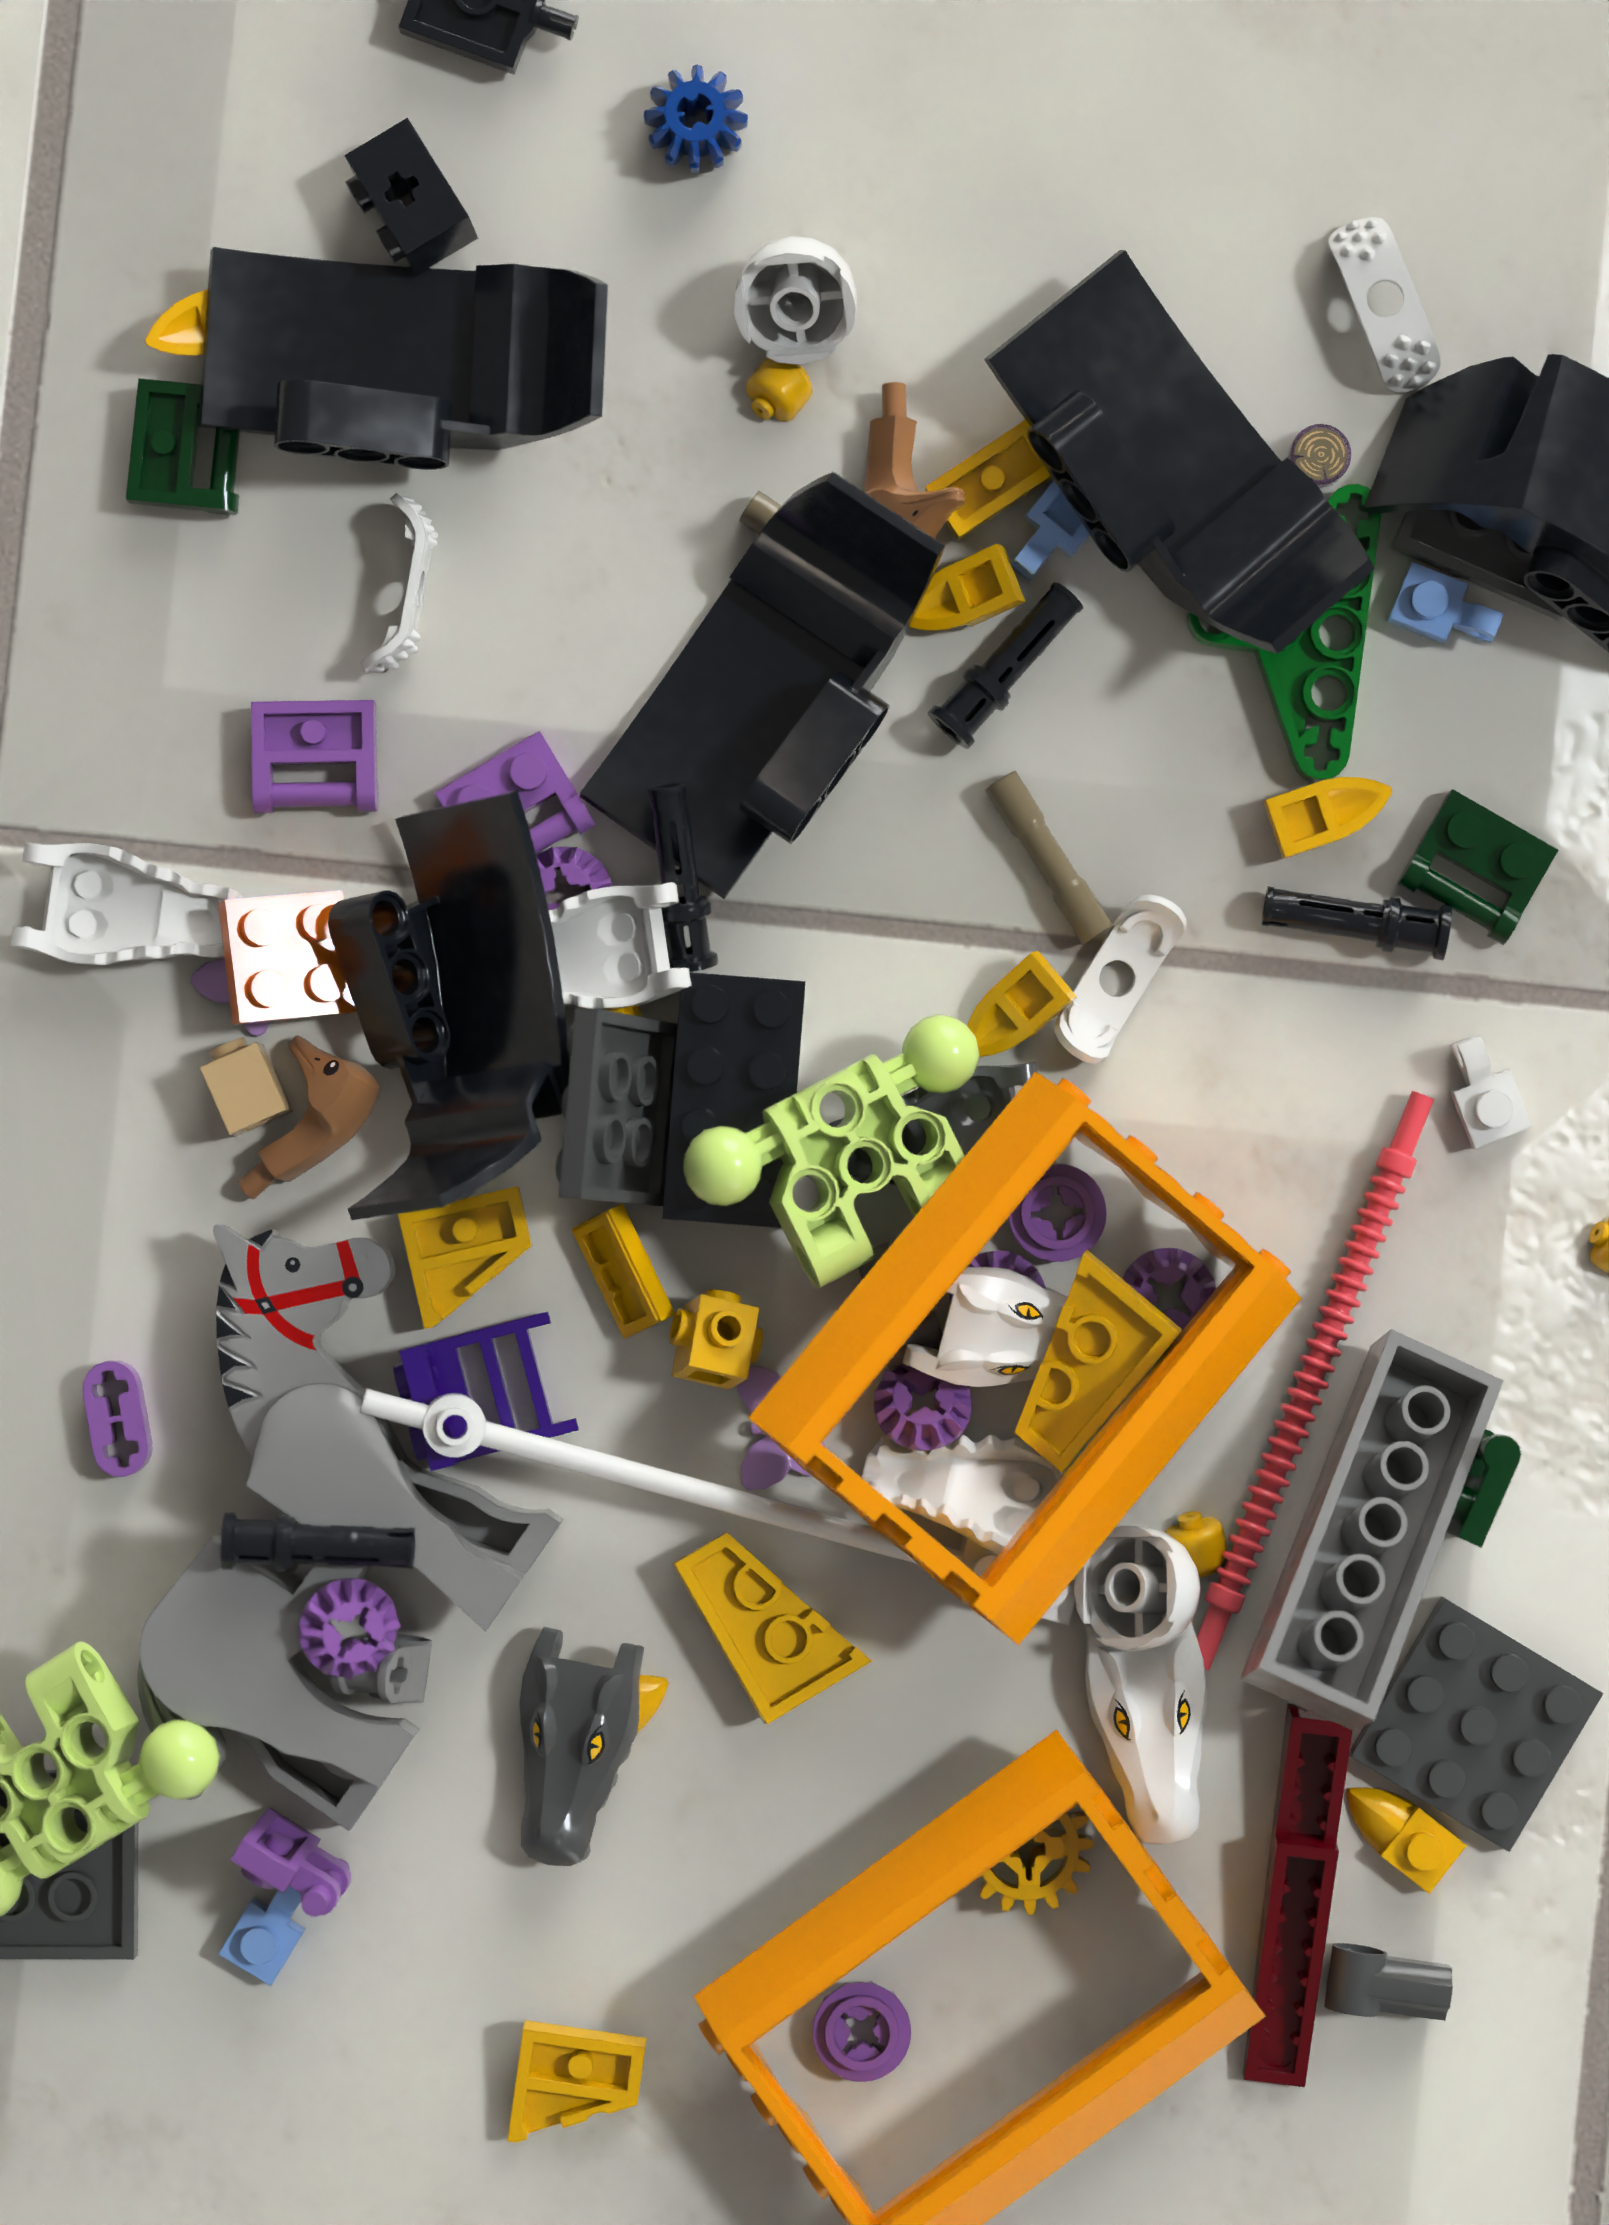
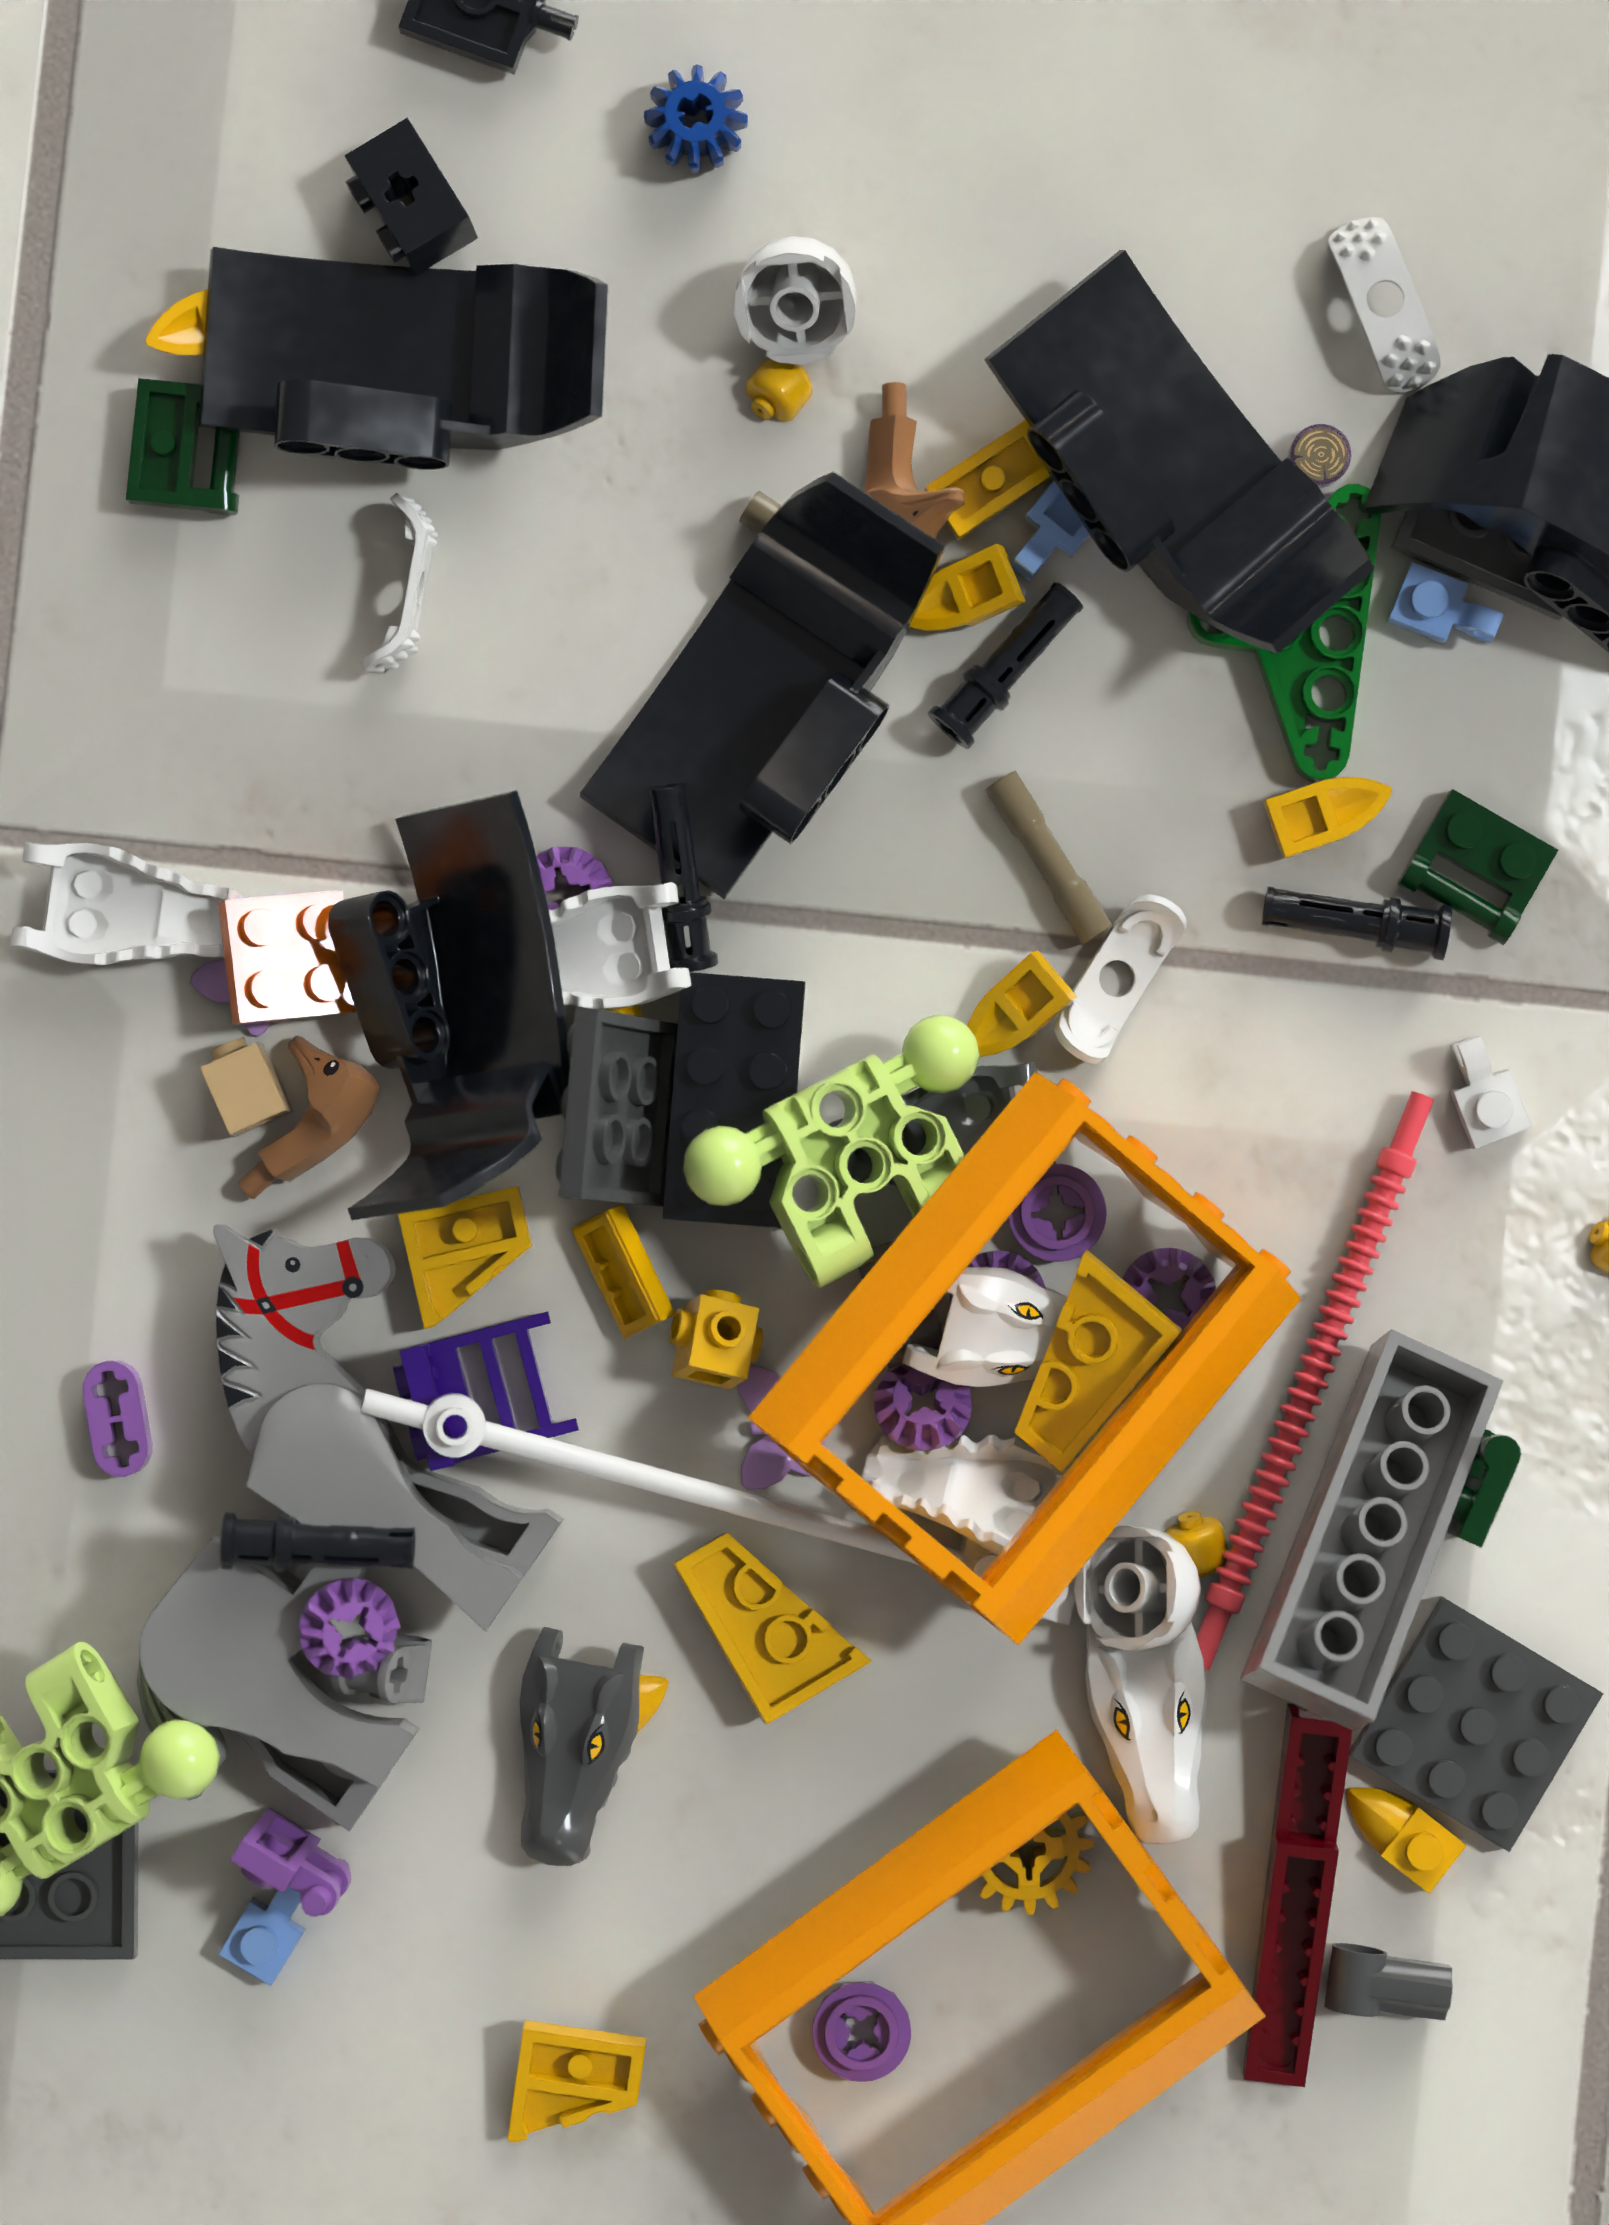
medium lavender plate [251,700,378,814] -> none
medium lavender plate [435,731,596,854] -> none

